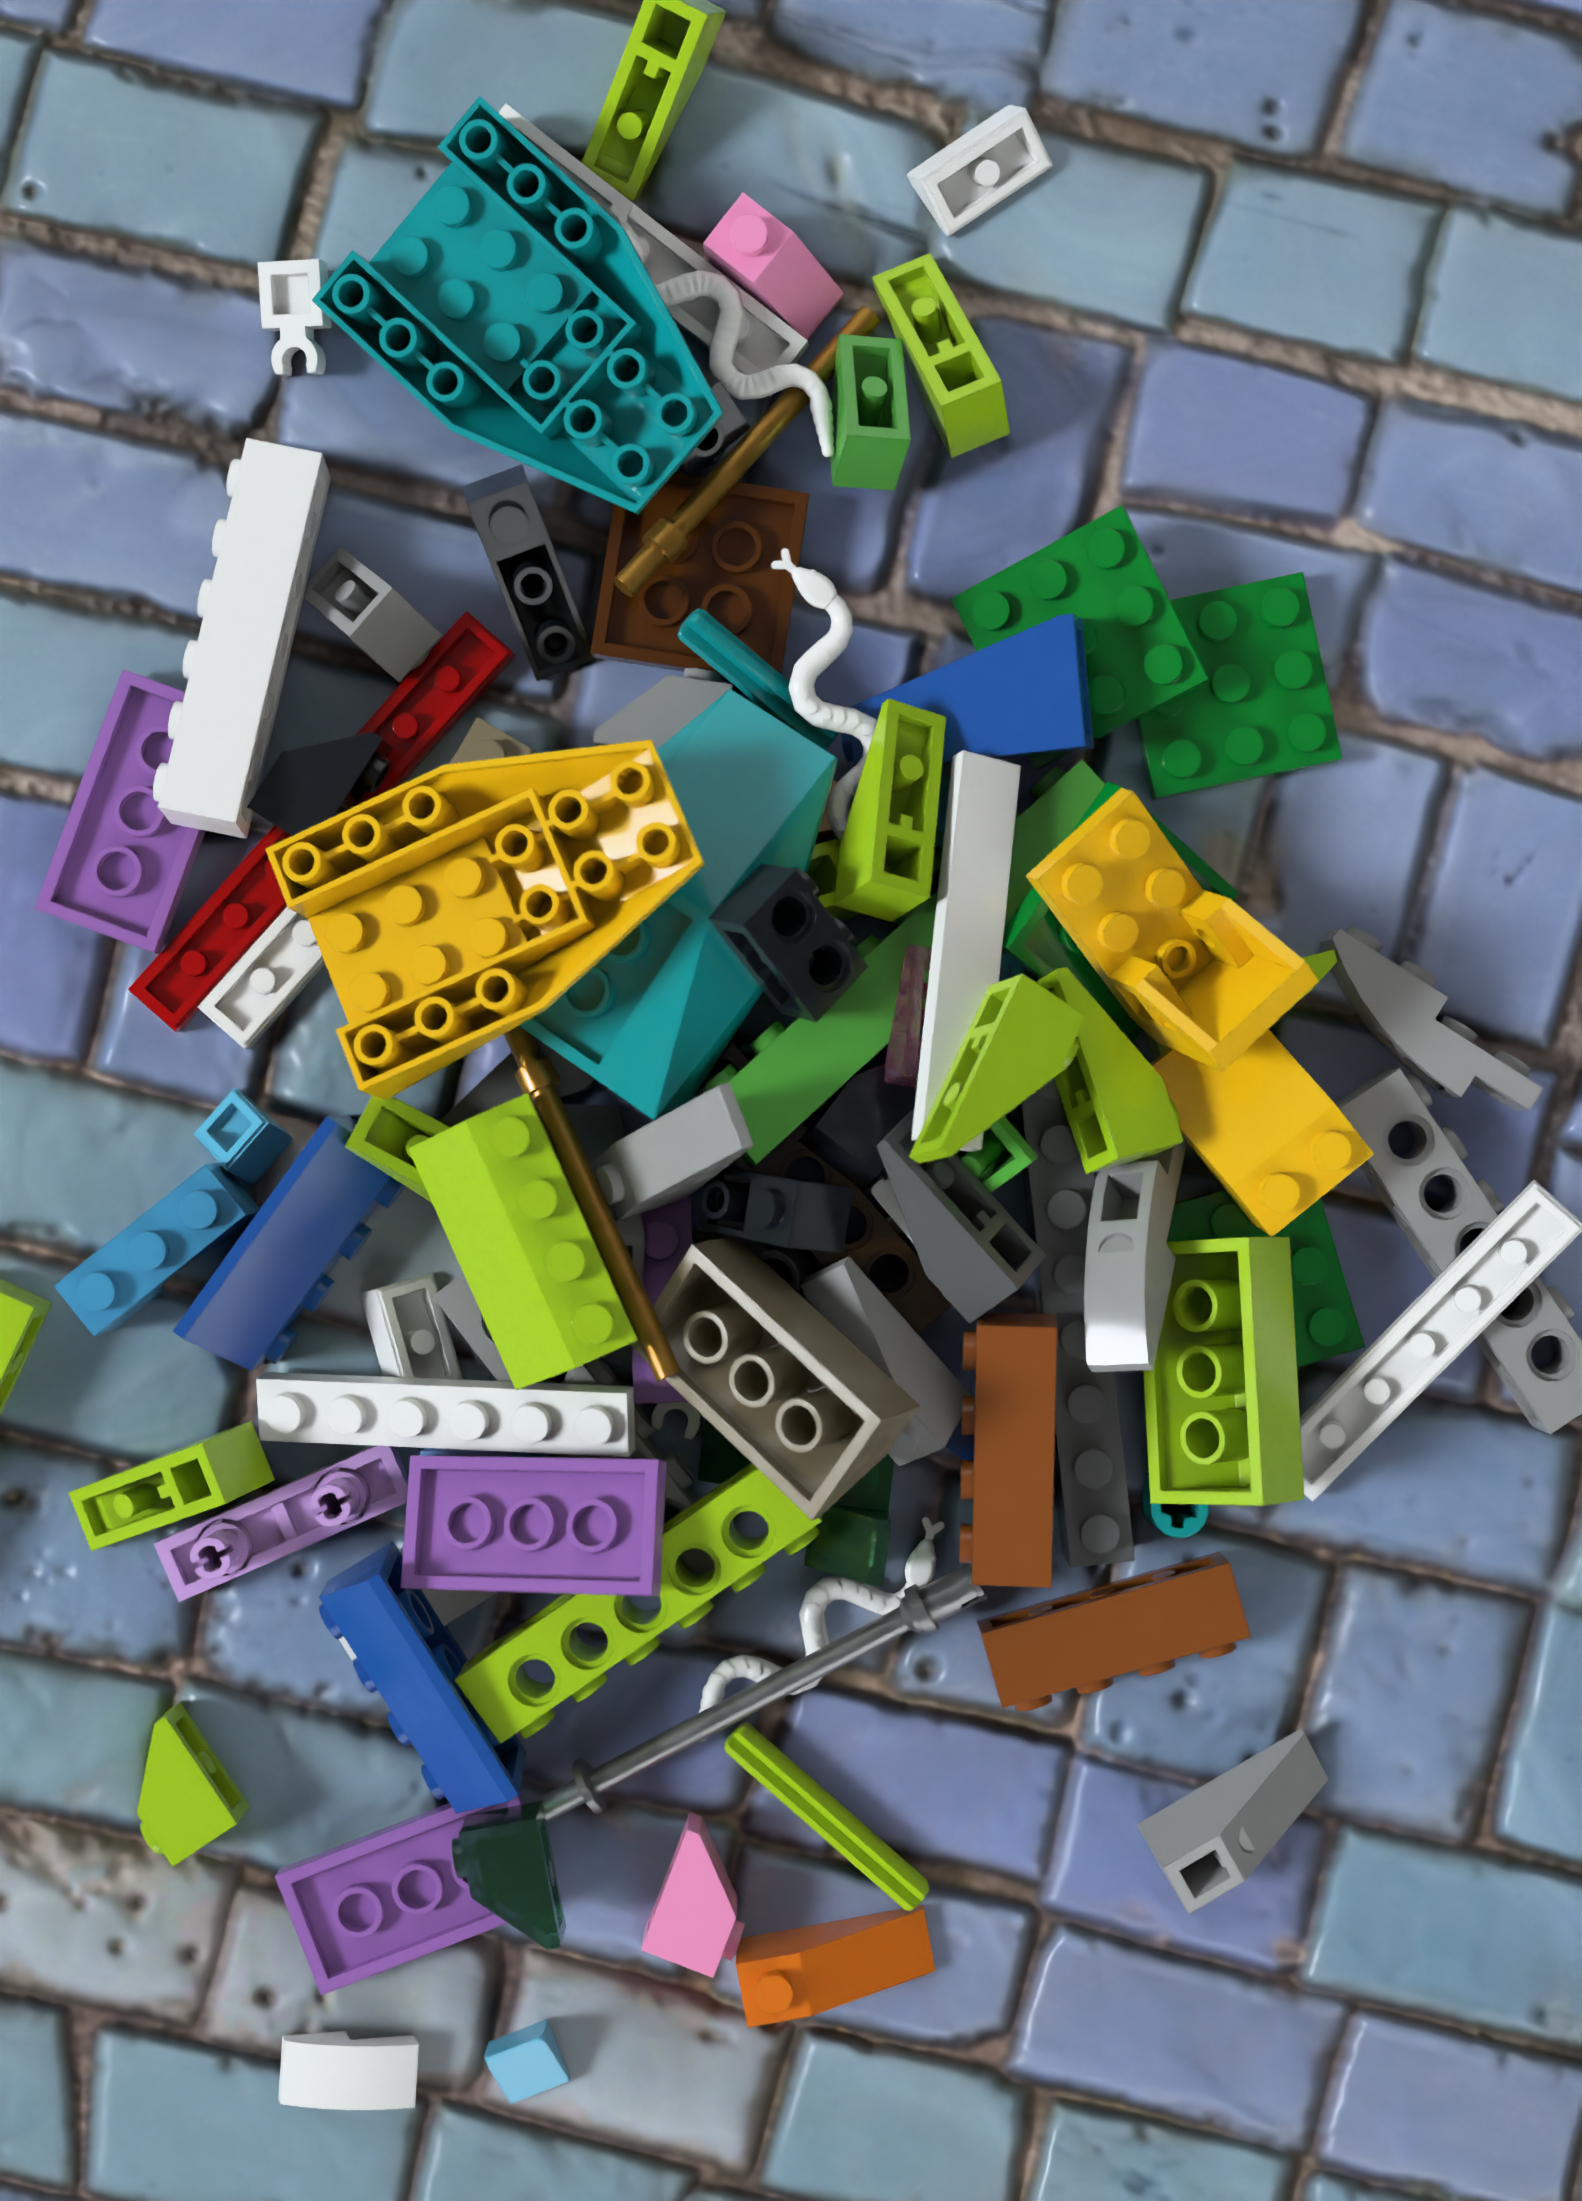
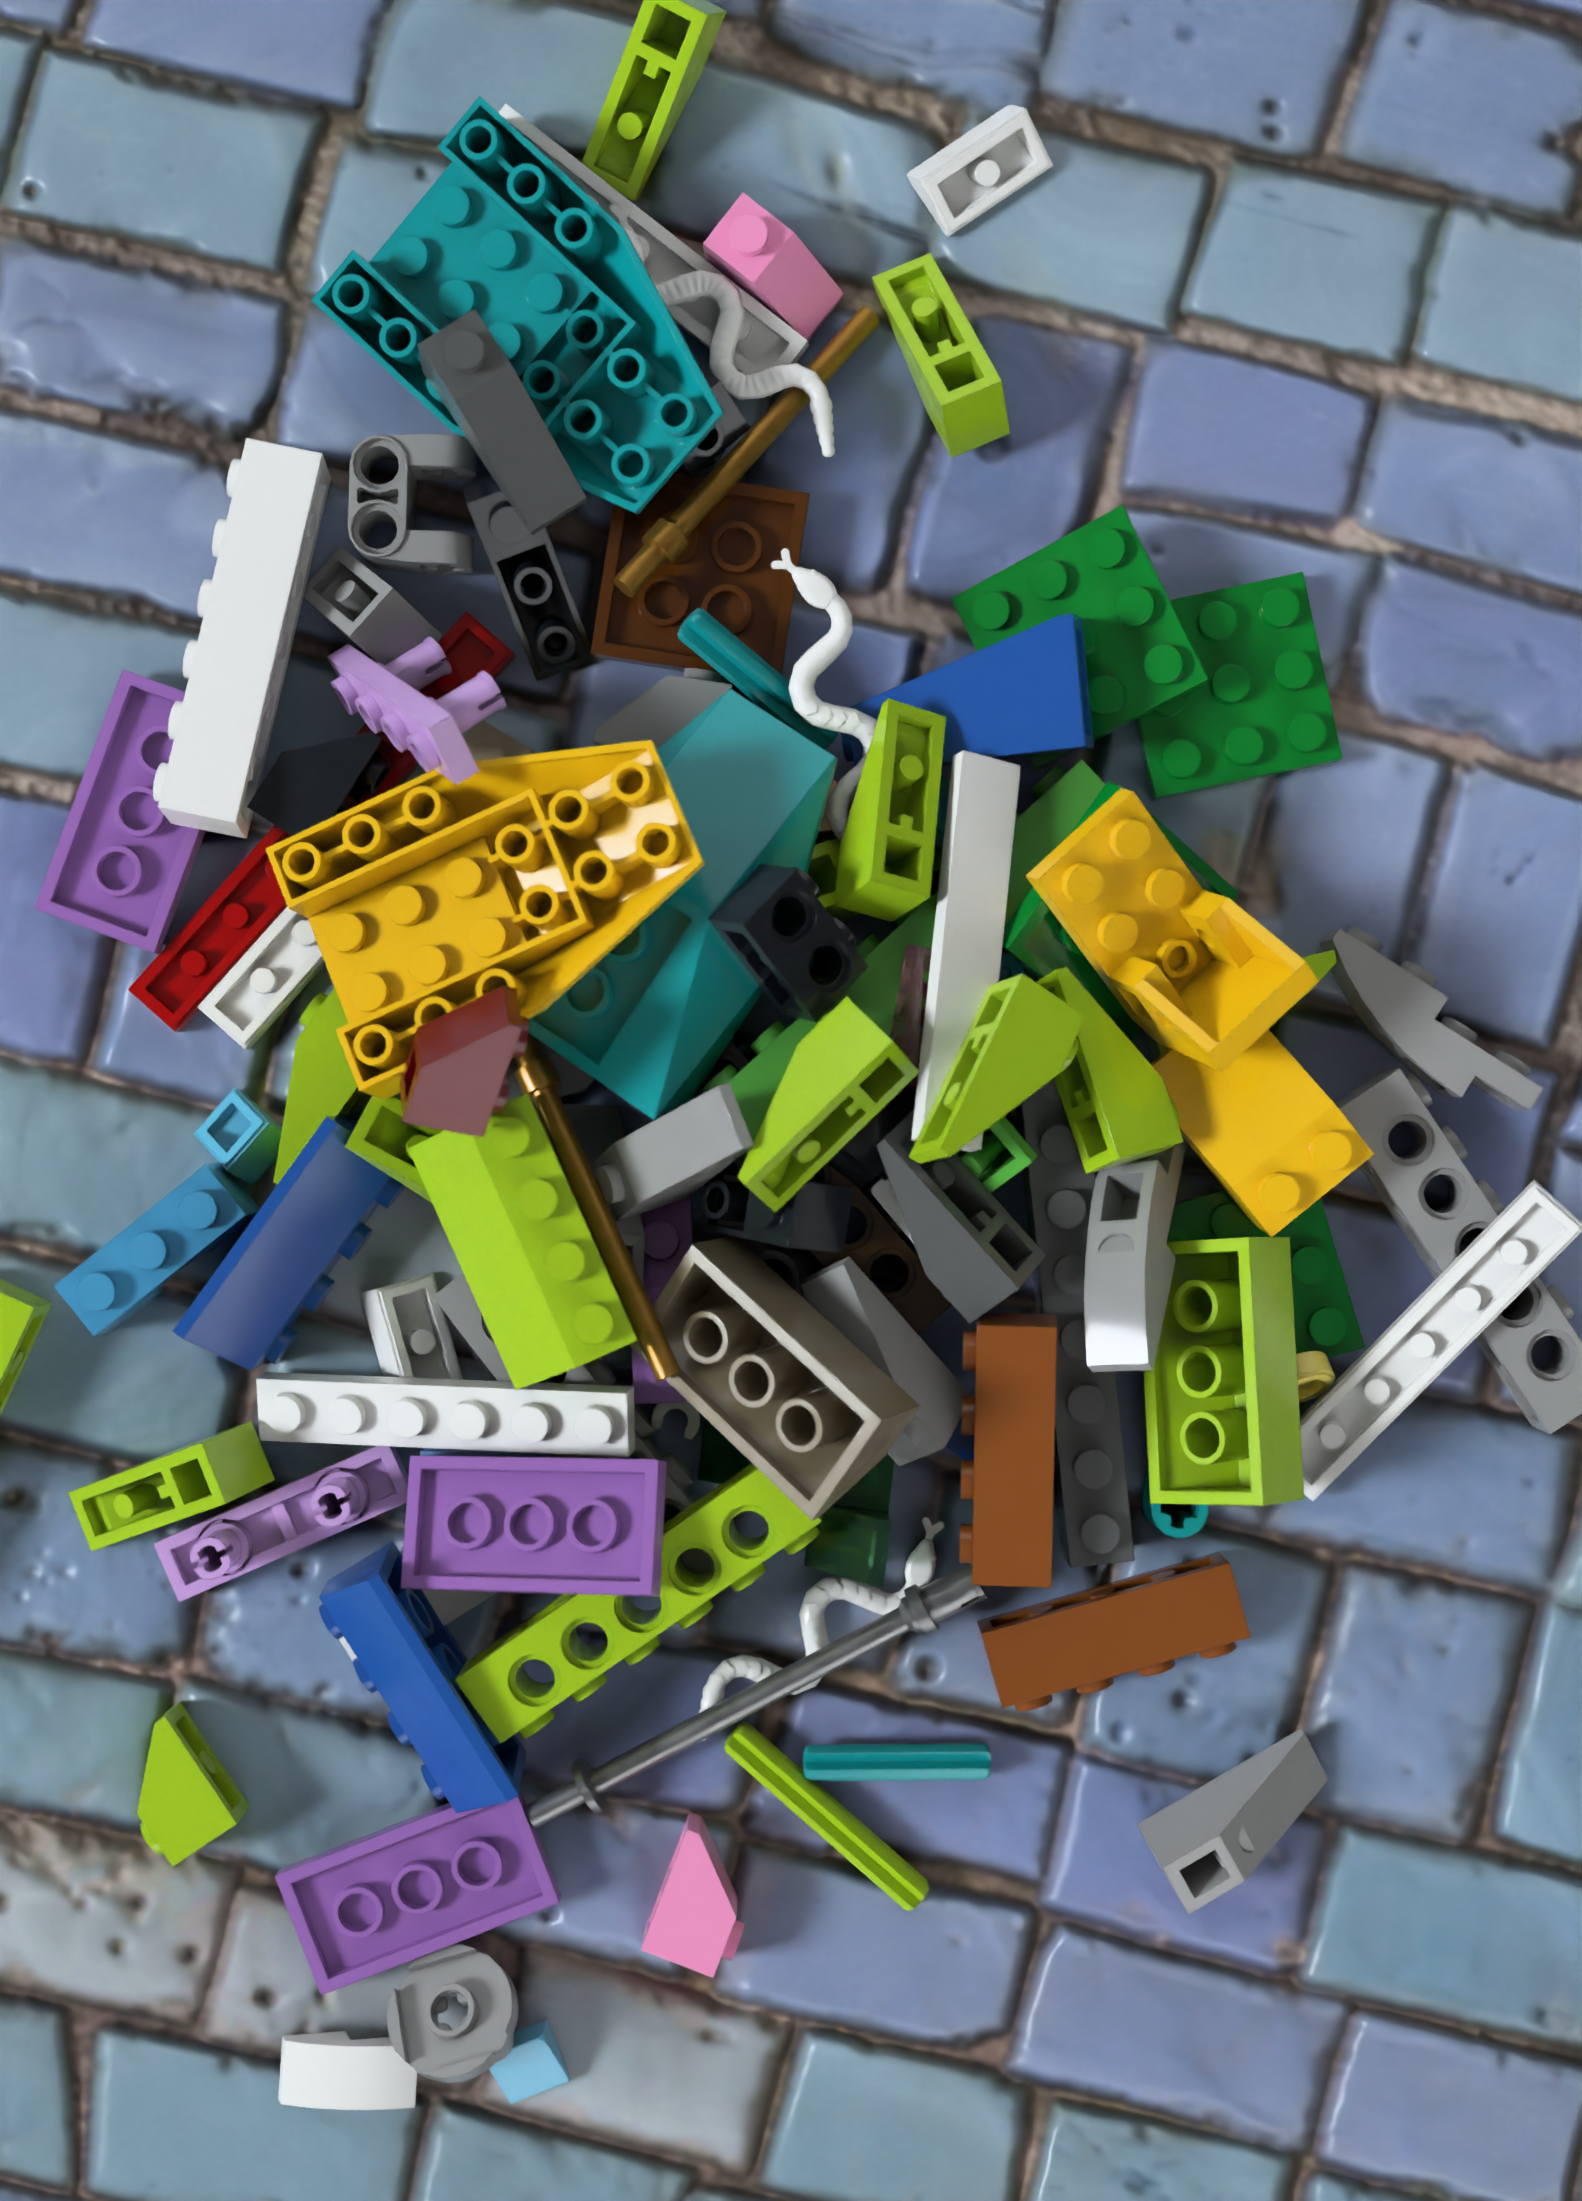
white plate [257,259,331,377] -> none
clear green slope [452,1801,566,1950] -> none
orange slope [736,1905,935,2028] -> none
bright green slope [830,334,911,491] -> none
none -> lime slope [273,987,364,1185]
none -> lavender plate [327,636,506,785]
none -> light grey piece [348,433,477,575]
none -> light grey plate [387,1944,519,2083]
none -> slope [400,985,529,1137]
none -> dark grey slope [418,309,587,536]
none -> lime slope [738,997,920,1213]
none -> teal axle [803,1743,991,1781]
none -> light yellow tile [1296,1351,1335,1403]

